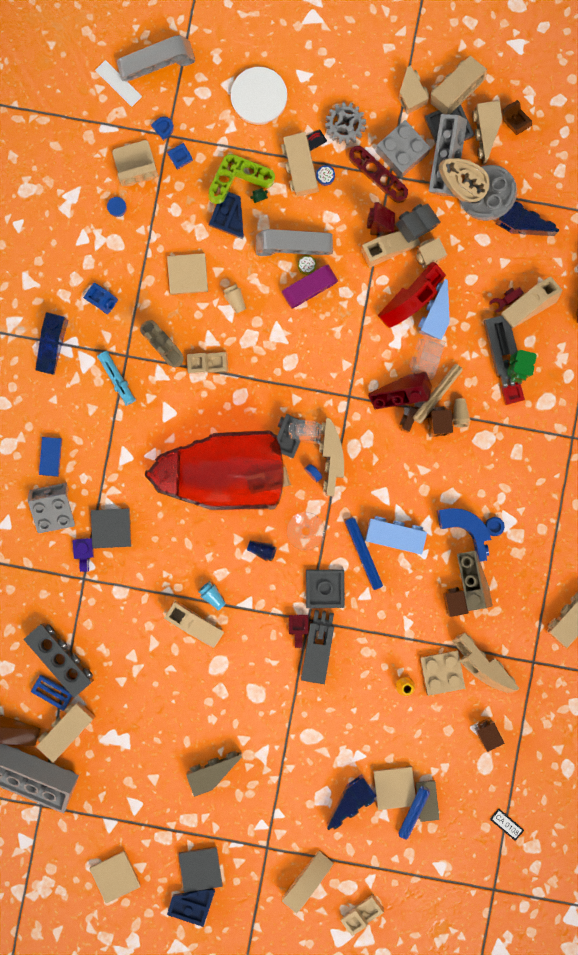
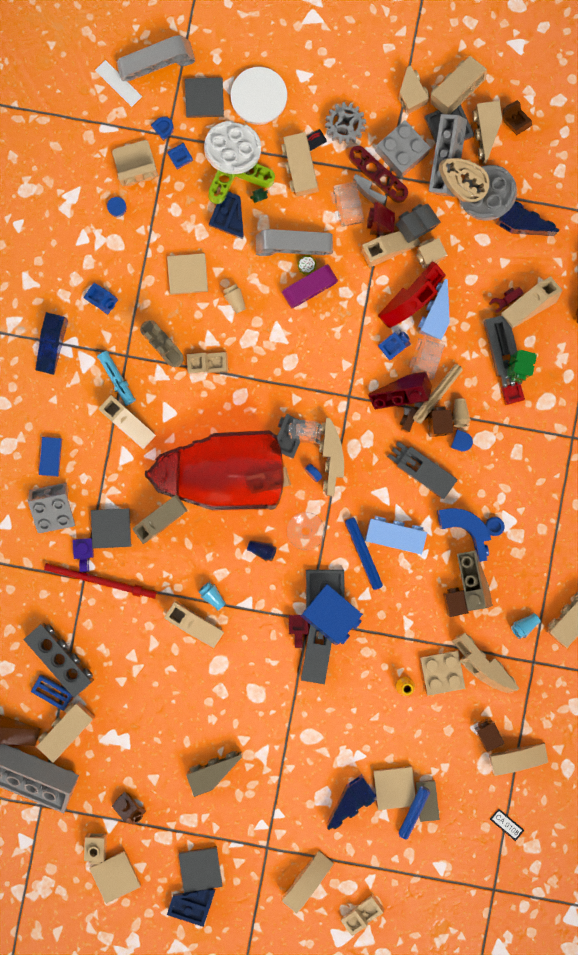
tile [316,165,335,186] -> none
none -> red bar [44,563,157,599]
none -> tan brick [84,833,107,865]
none -> tan slope [98,395,156,449]
none -> reddish brown bracket [112,792,146,825]
none -> dark tan slope [132,495,188,544]
none -> dark grey tile [185,77,224,118]
none -> white tile [204,121,261,174]
none -> blue brick [300,585,363,646]
none -> clear brick [330,181,364,227]
none -> light grey slope [353,174,387,205]
none -> blue bracket [378,329,411,361]
none -> dark grey hinge [387,441,458,499]
none -> blue tile [451,430,473,452]
none -> tan slope [489,743,548,776]
none -> medium azure cone [511,613,541,639]

